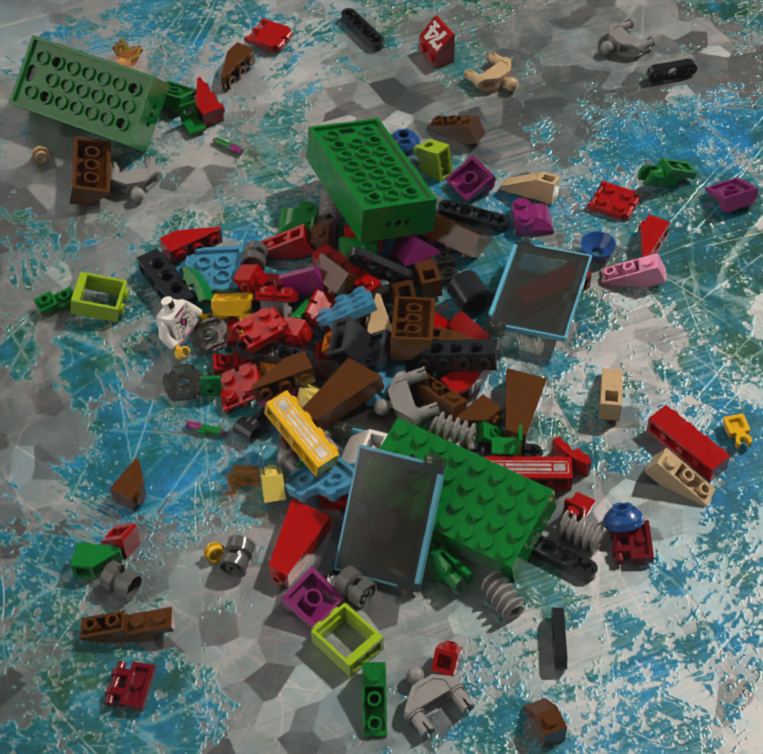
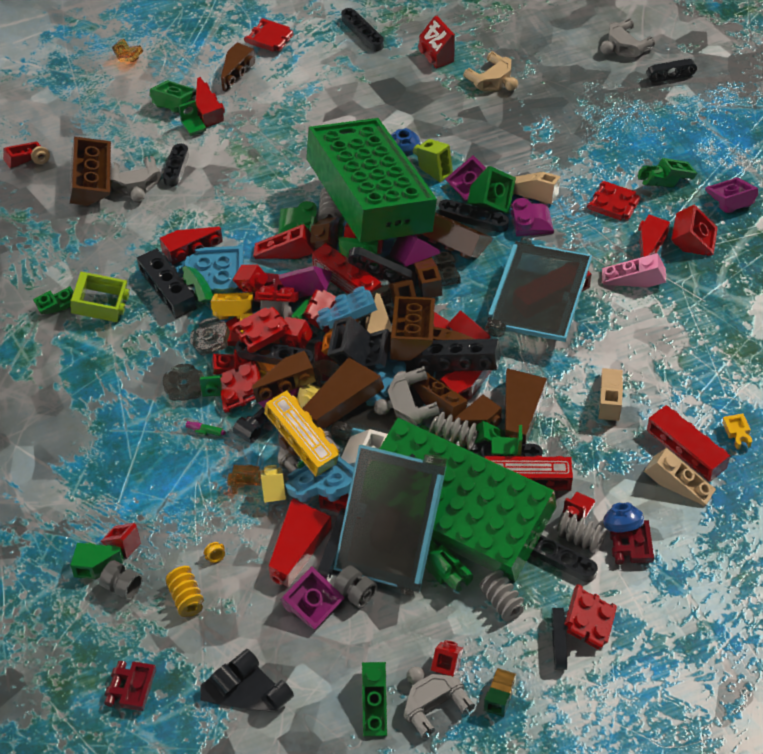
green piece [9,35,170,153] -> none
reddish brown slope [80,607,175,643] -> none
reddish brown slope [110,458,147,511] -> none
white torso [156,296,216,360] -> none
piece [213,137,244,154] -> none
dark grey wheel [218,535,256,578] -> none
dark grey wheel [240,240,268,271] -> none
lime window [311,603,384,678] -> none
reddish brown slope [319,253,358,297] -> none
reddish brown slope [427,115,486,144] -> none
black piece [447,270,493,317] -> none
reddish brown slope [524,698,567,749] -> none
red slope [551,436,592,477] -> none
blue piece [580,231,616,261] -> none
none -> red slope [3,141,43,168]
none -> black beam [163,143,189,186]
none -> yellow piece [165,566,204,617]
none -> black panel [200,649,294,711]
none -> green slope [467,166,516,214]
none -> leg [484,668,516,717]
none -> red plate [565,584,617,650]
none -> red slope [671,204,718,256]

